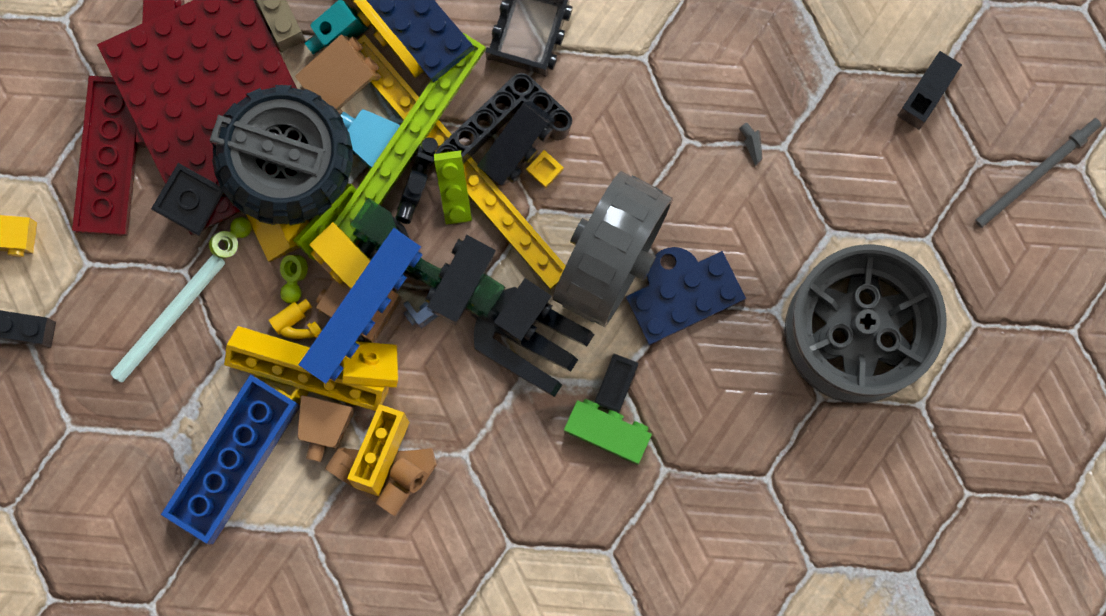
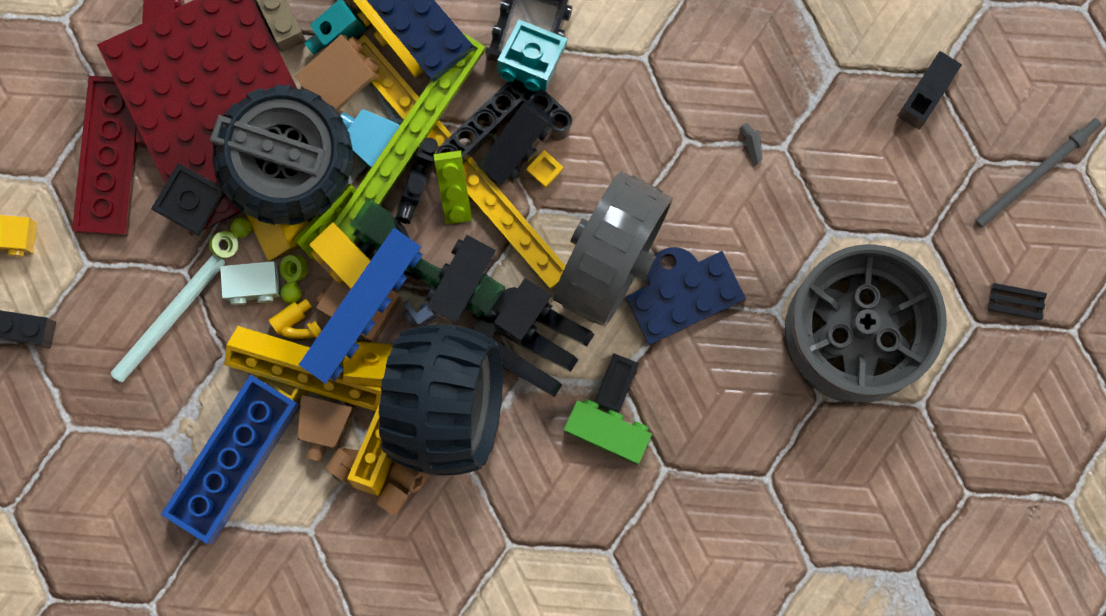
none -> light aqua brick [220,261,280,306]
none -> black wheel [379,324,504,476]
none -> teal plate [496,19,568,92]
none -> black tile [987,283,1047,320]

